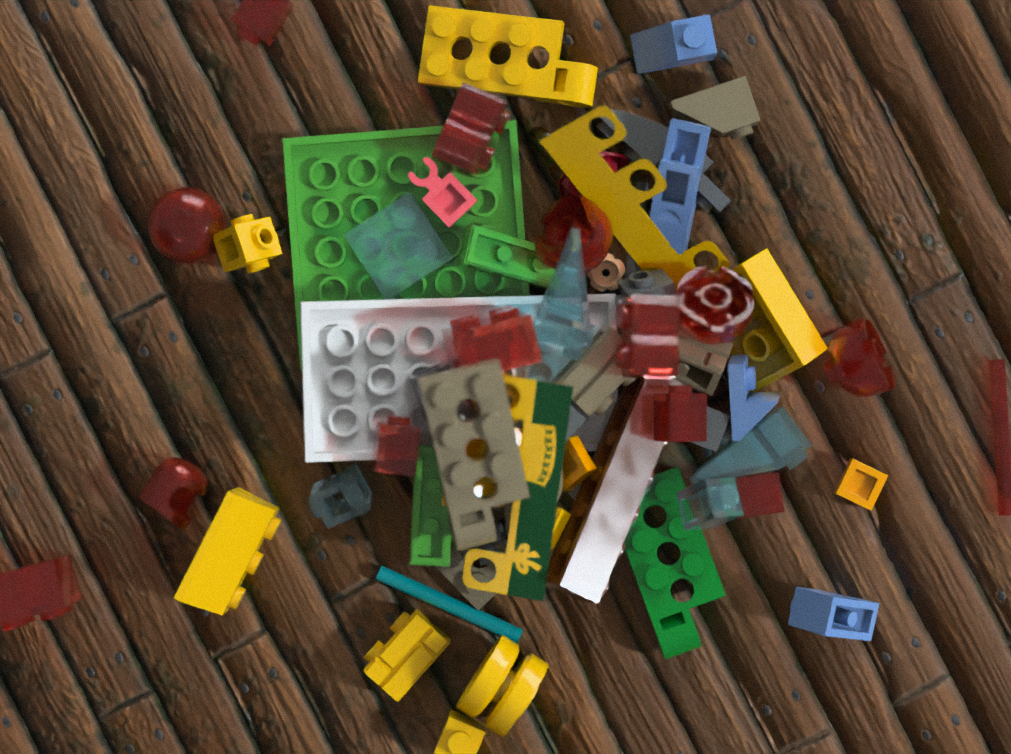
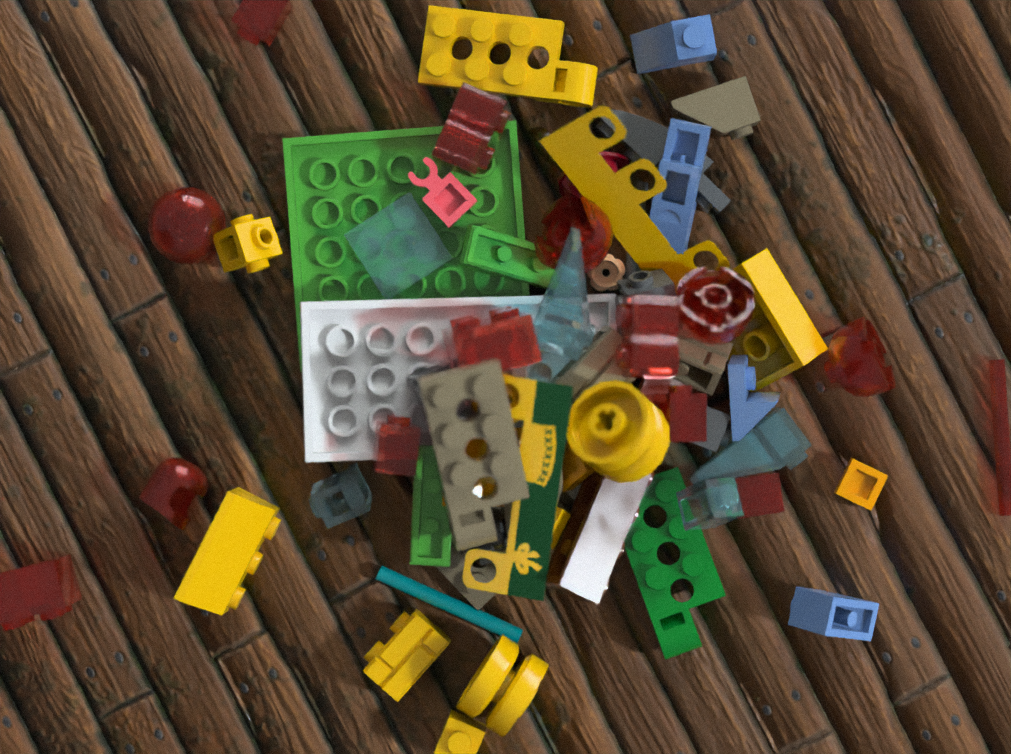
none -> yellow wheel [567,380,670,483]

